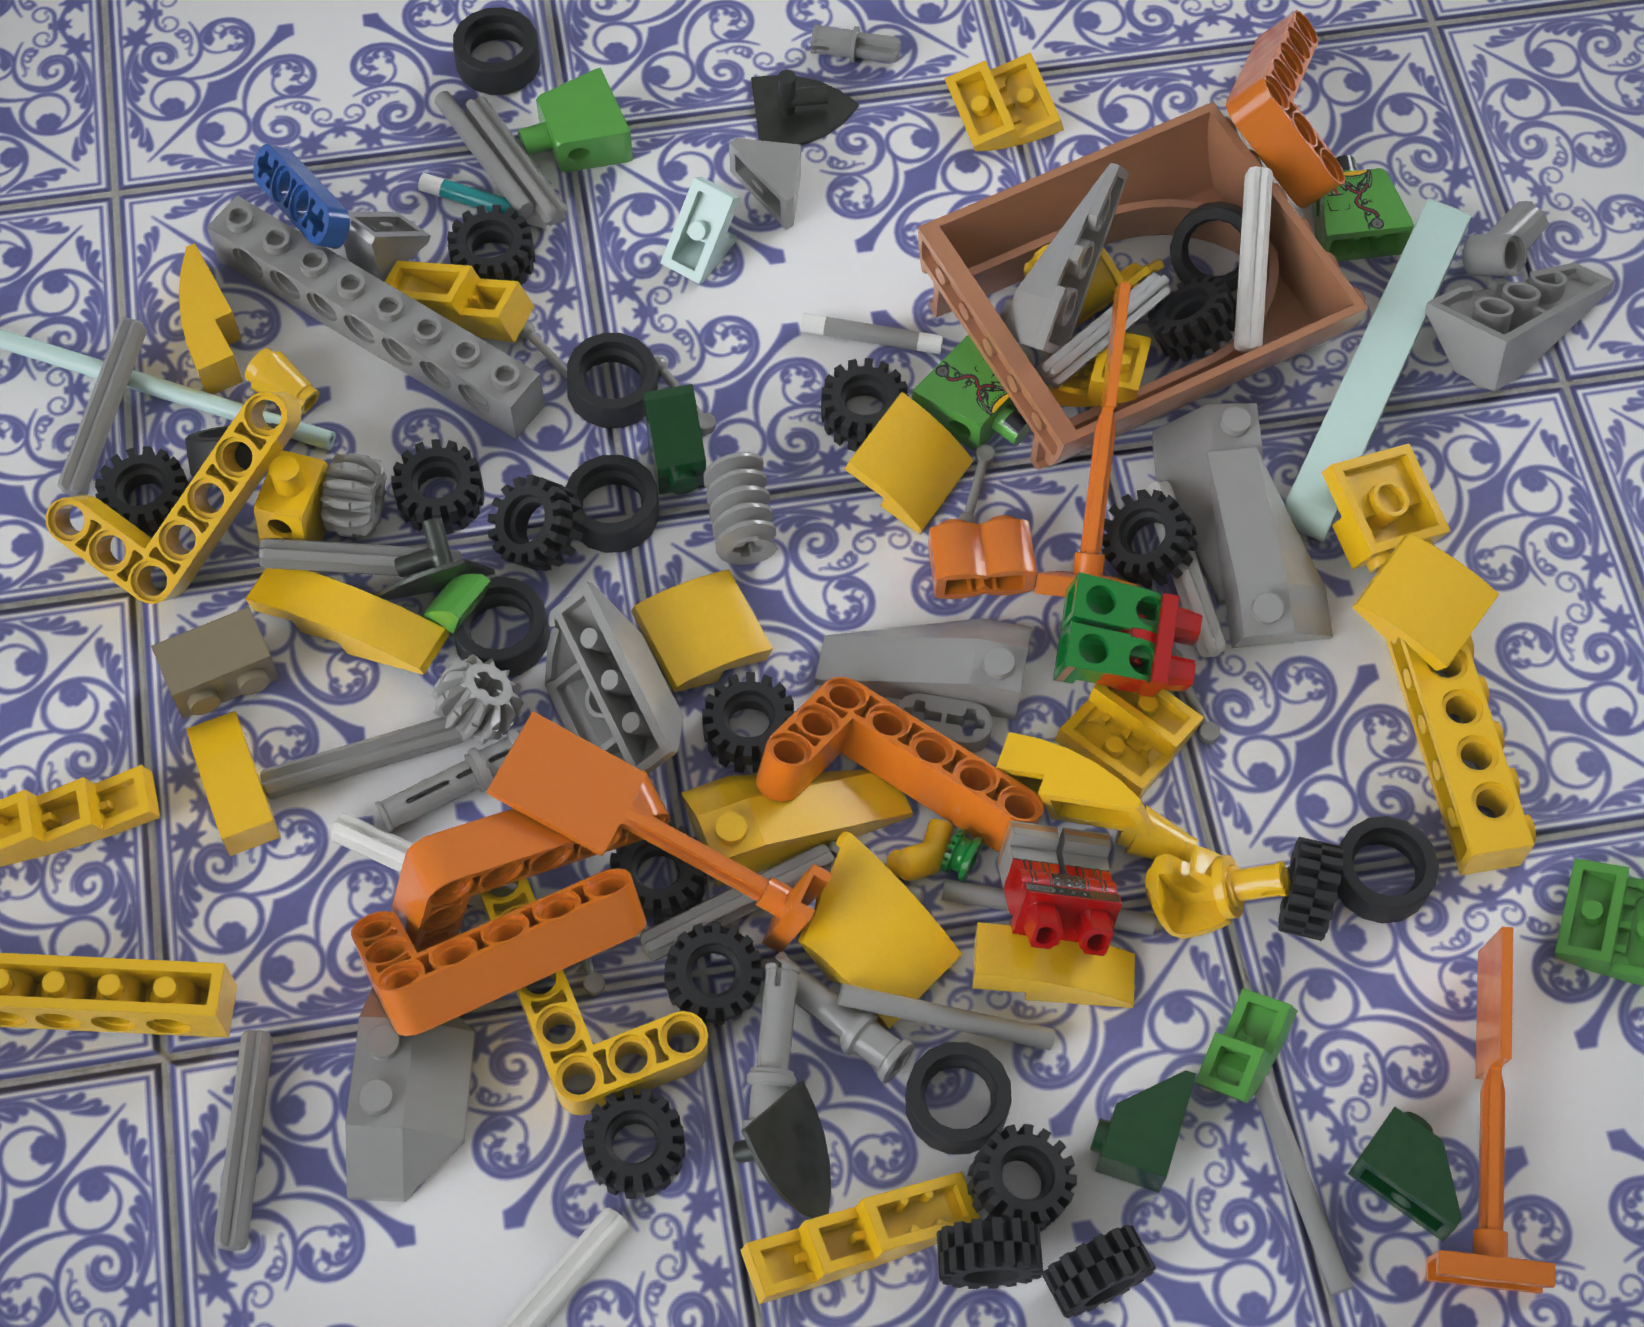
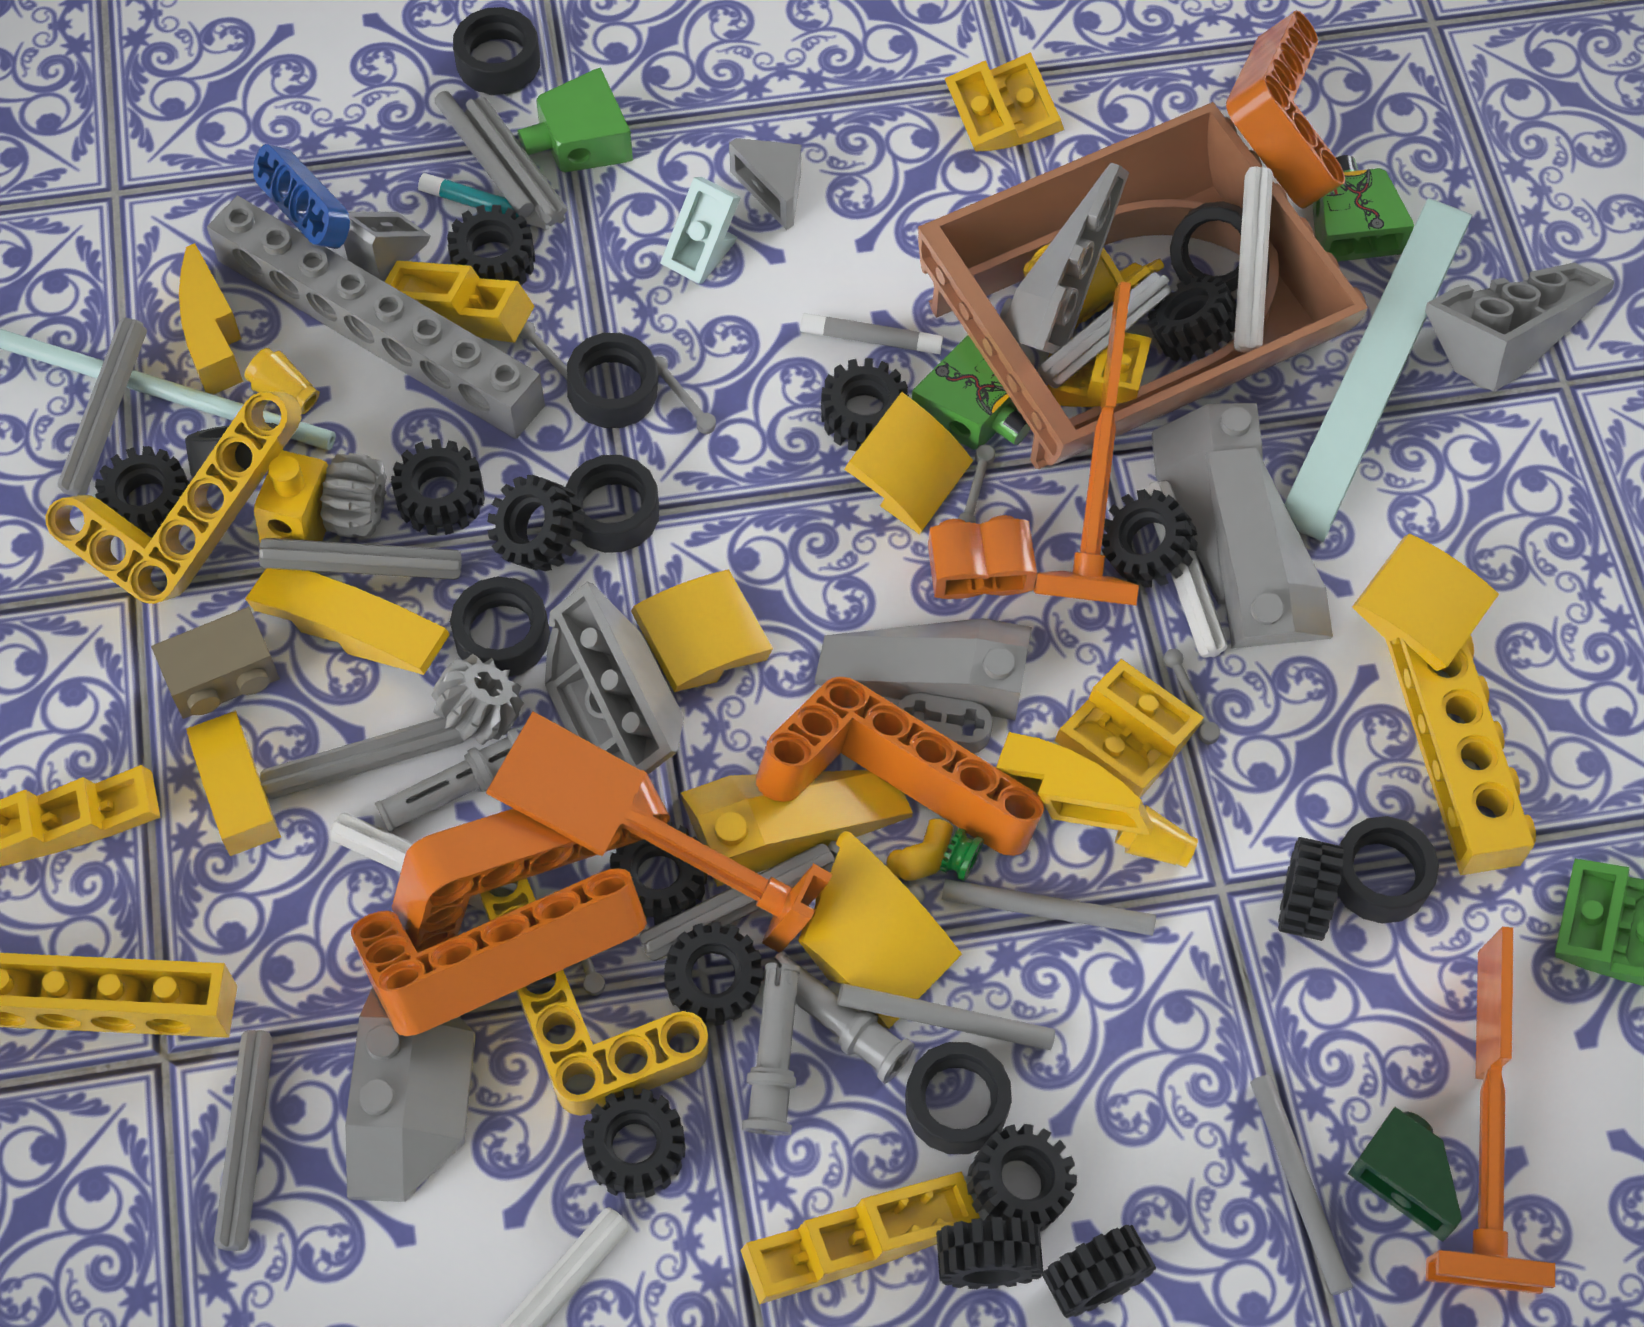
pearl dark grey shield [374,518,495,600] -> none
bright green slope [421,573,491,634] -> none
dark green slope [643,384,706,495] -> none
black tyre [702,672,795,773] -> none
light grey piece [703,452,778,566] -> none
pearl dark grey shield [733,1080,831,1218] -> none
pearl dark grey shield [751,70,859,145] -> none
light grey axle [811,24,901,63] -> none
yellow slope [972,922,1135,1008] -> none
hips [997,820,1122,956] -> none
green hips [1053,572,1203,698] -> none
dark green slope [1090,1070,1196,1193] -> none
yellow piece [1145,845,1291,939] -> none
bright green slope [1195,988,1298,1103] -> none
yellow plate [1321,443,1451,574] -> none
light grey piece [1462,201,1549,276] -> none

